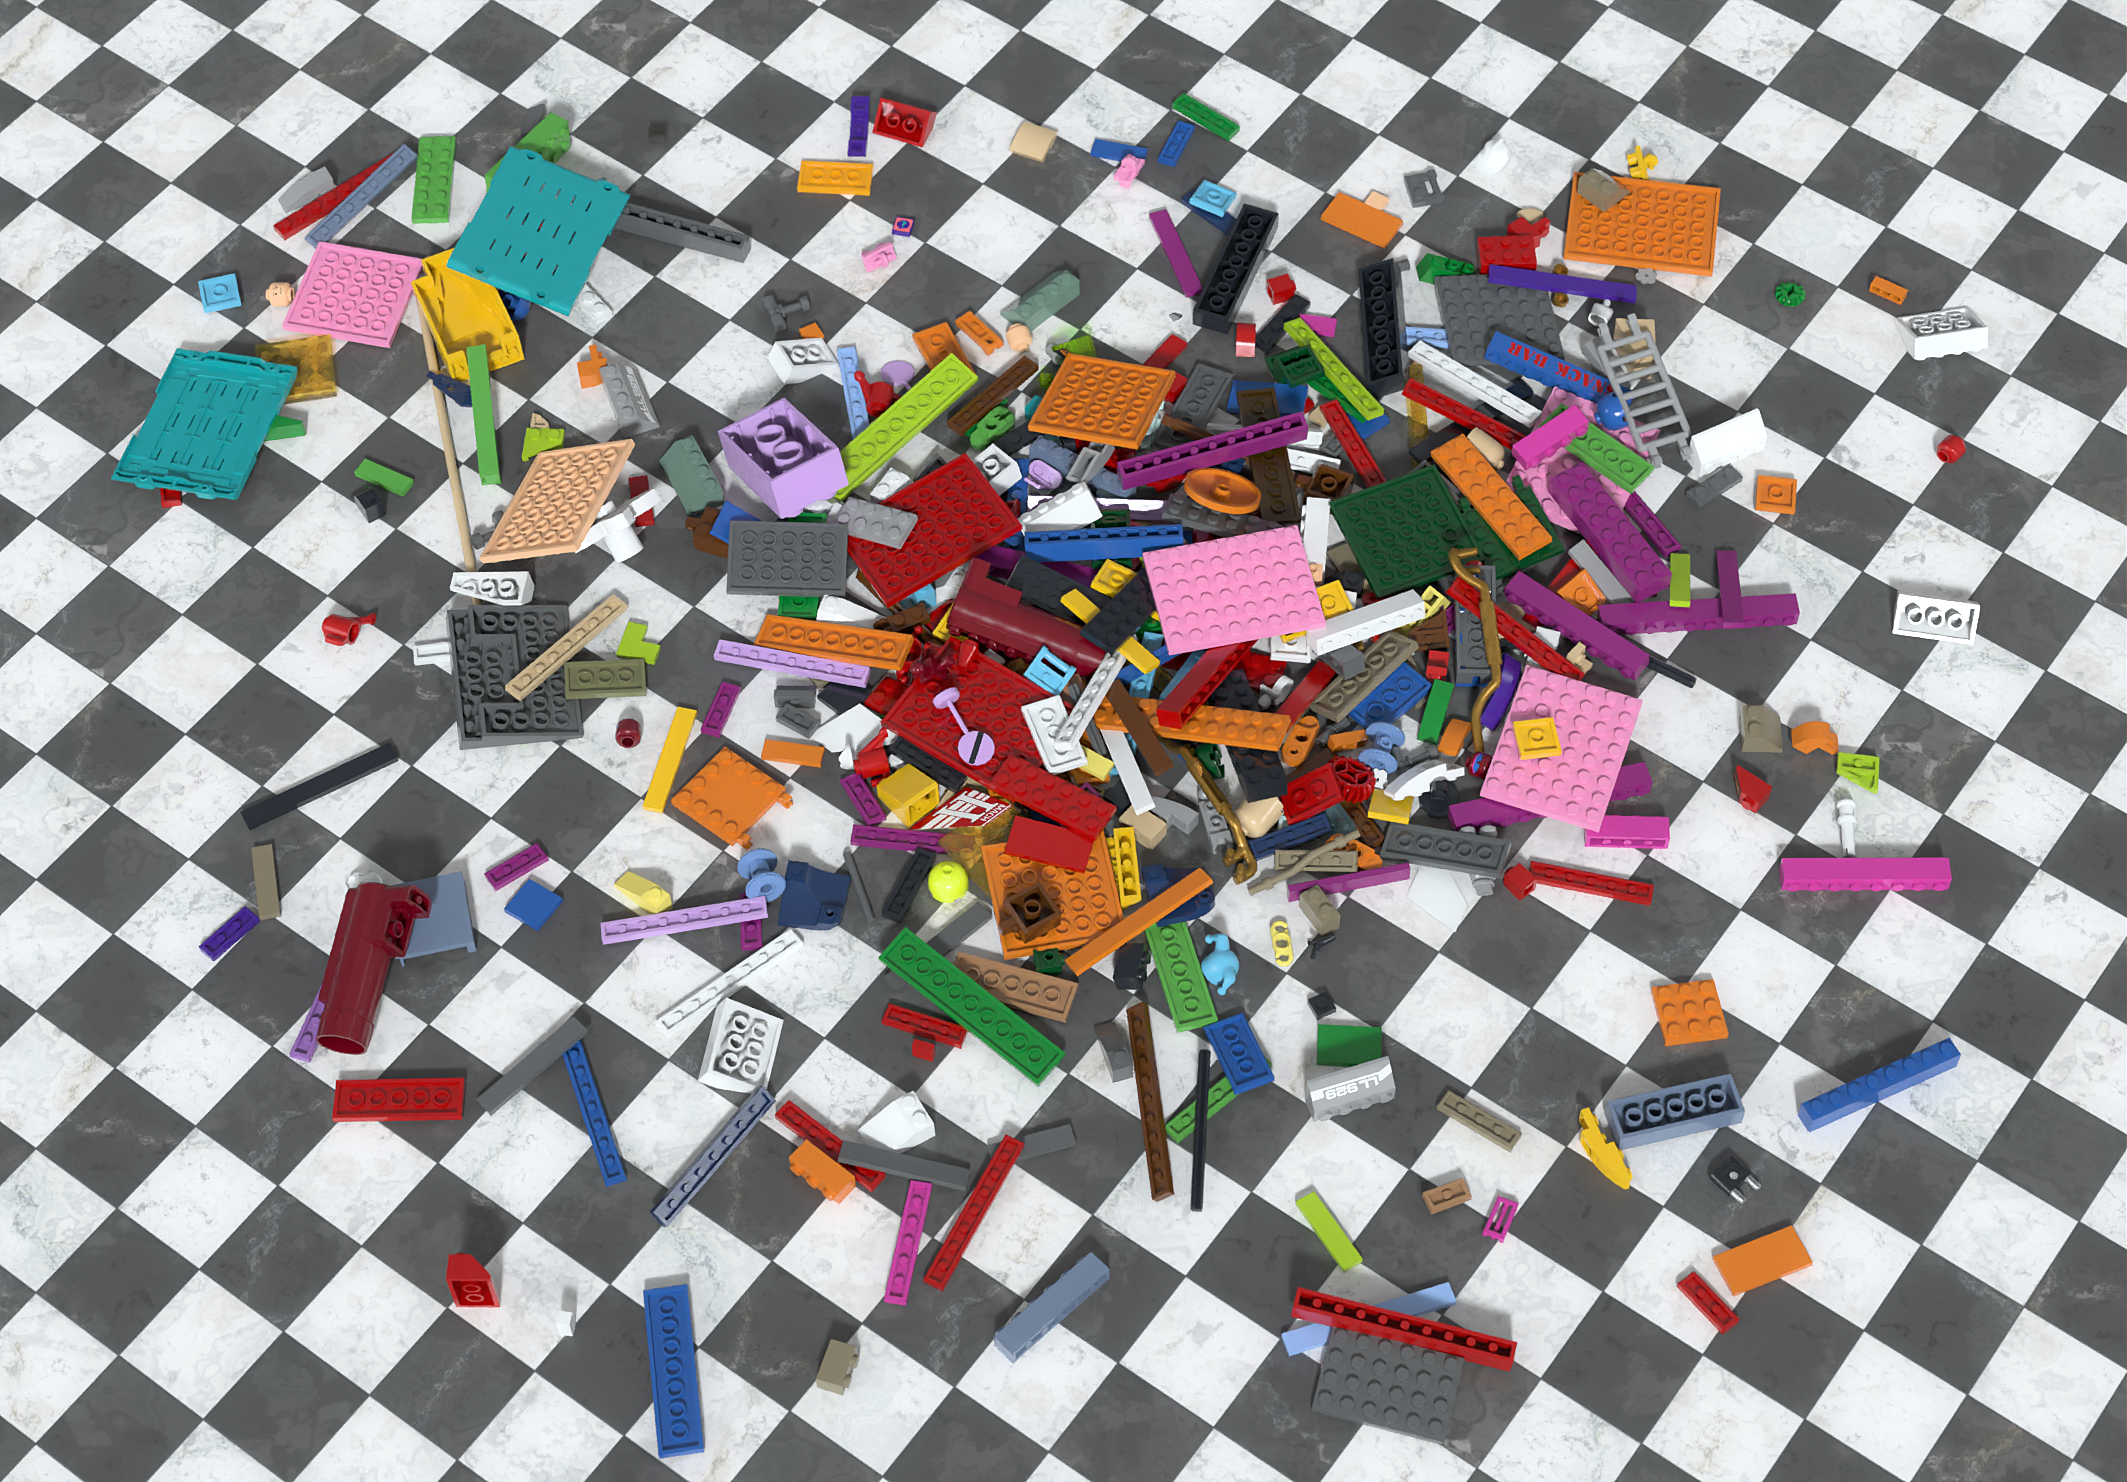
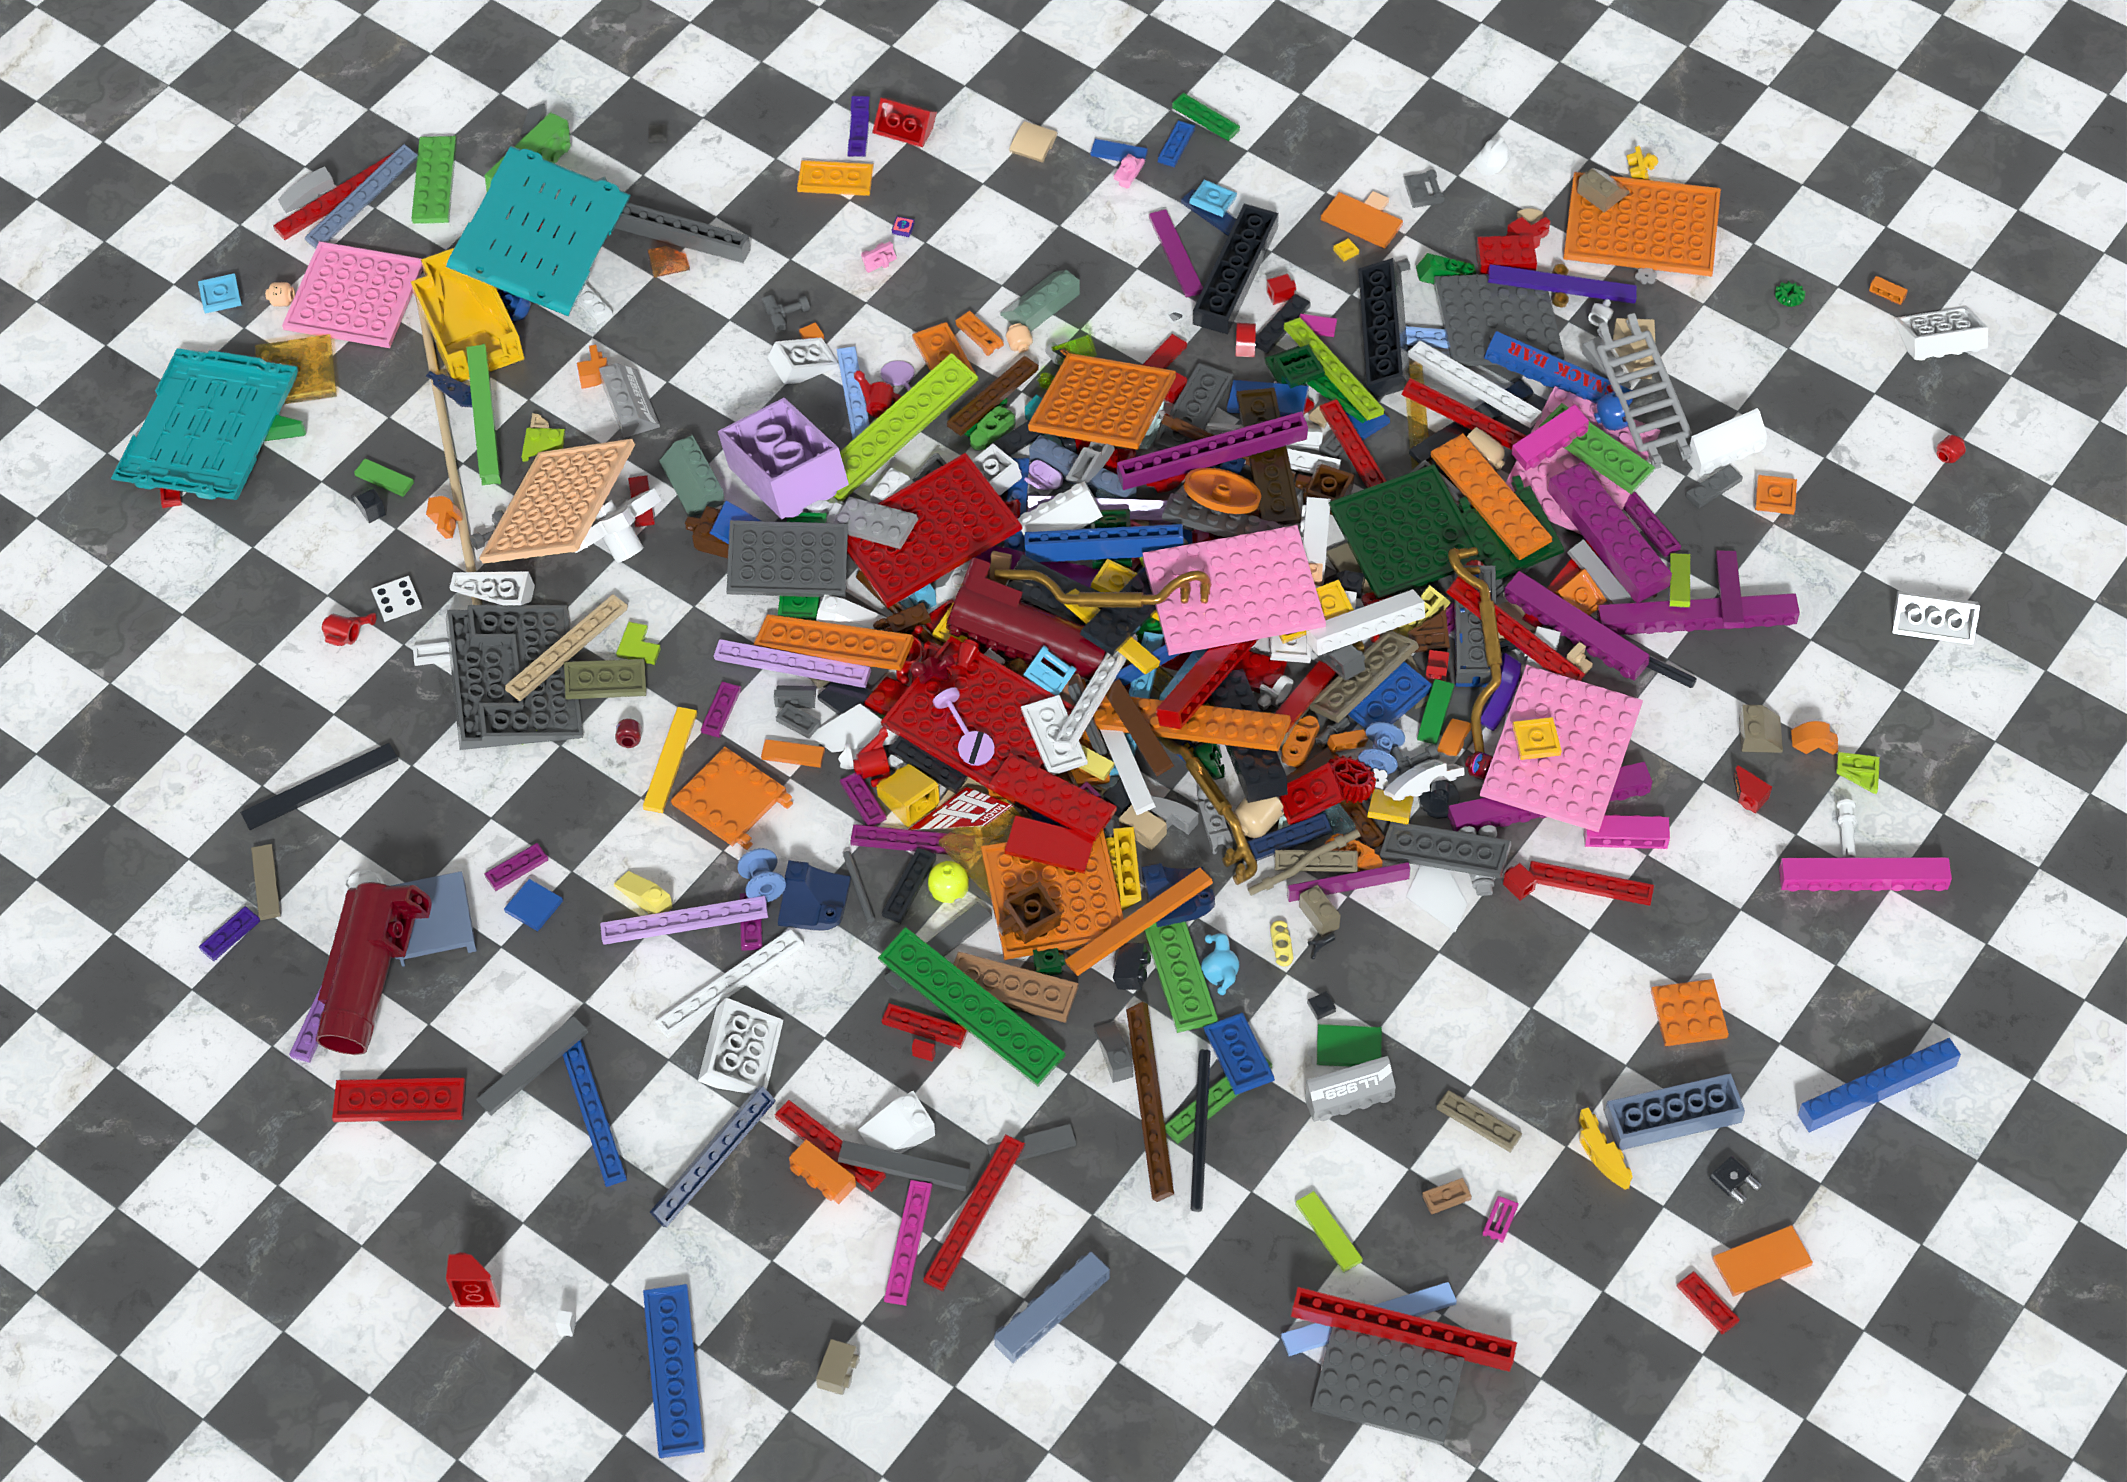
none -> white tile [371,576,422,622]
none -> orange brick [426,496,463,539]
none -> clear orange slope [648,246,690,278]
none -> medium nougat tile [989,551,1012,585]
none -> pearl gold piece [994,570,1212,607]
none -> yellow tile [1333,238,1359,262]

